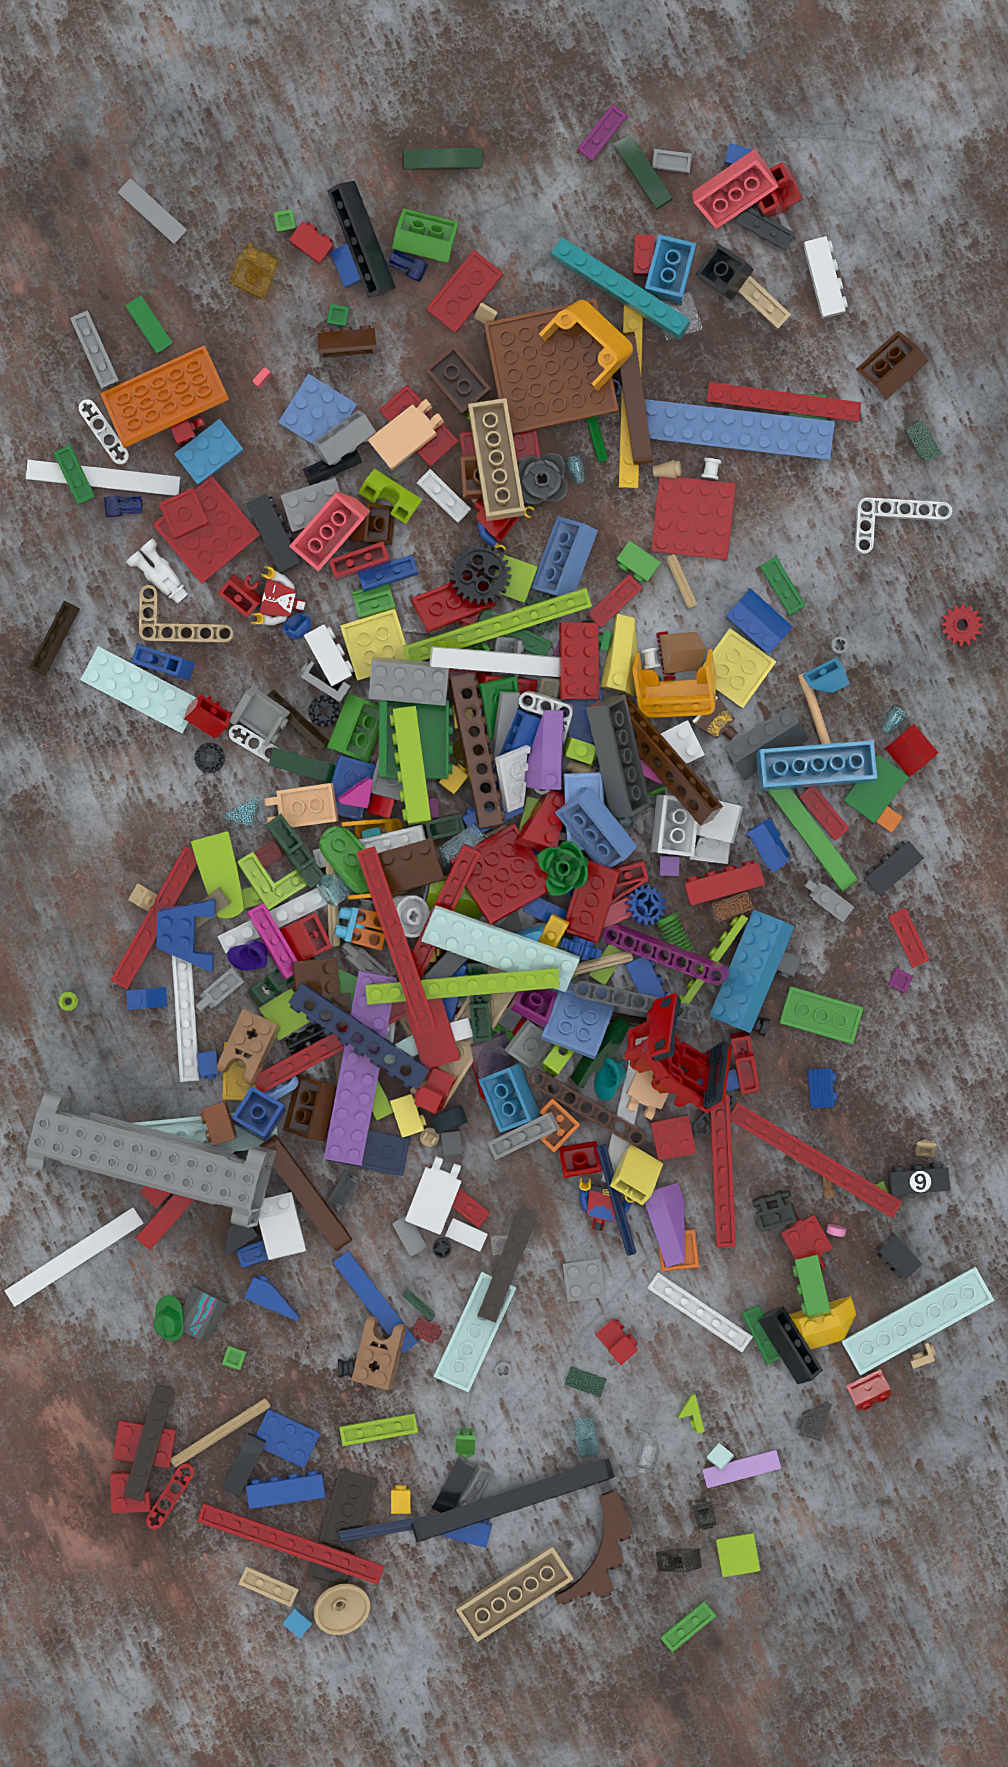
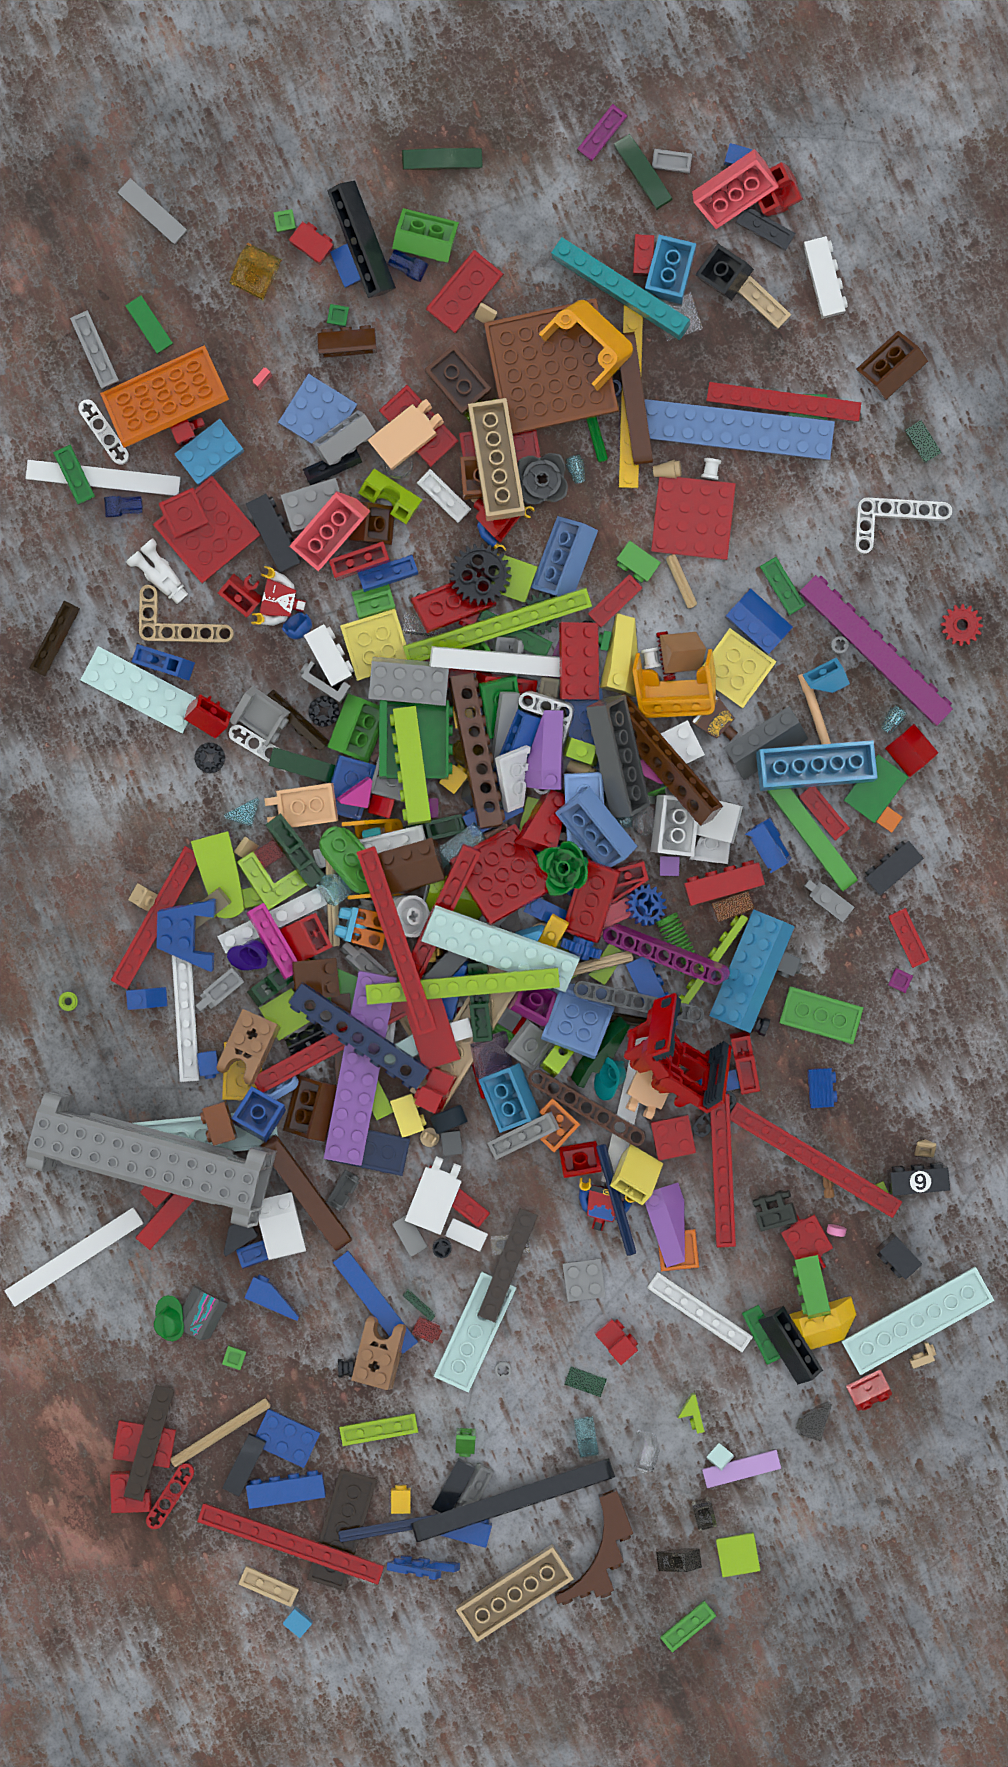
tan dish [314,1584,370,1635] -> none
none -> tan tile [234,837,259,858]
none -> blue wing [387,1555,460,1580]
none -> magenta brick [798,575,953,726]

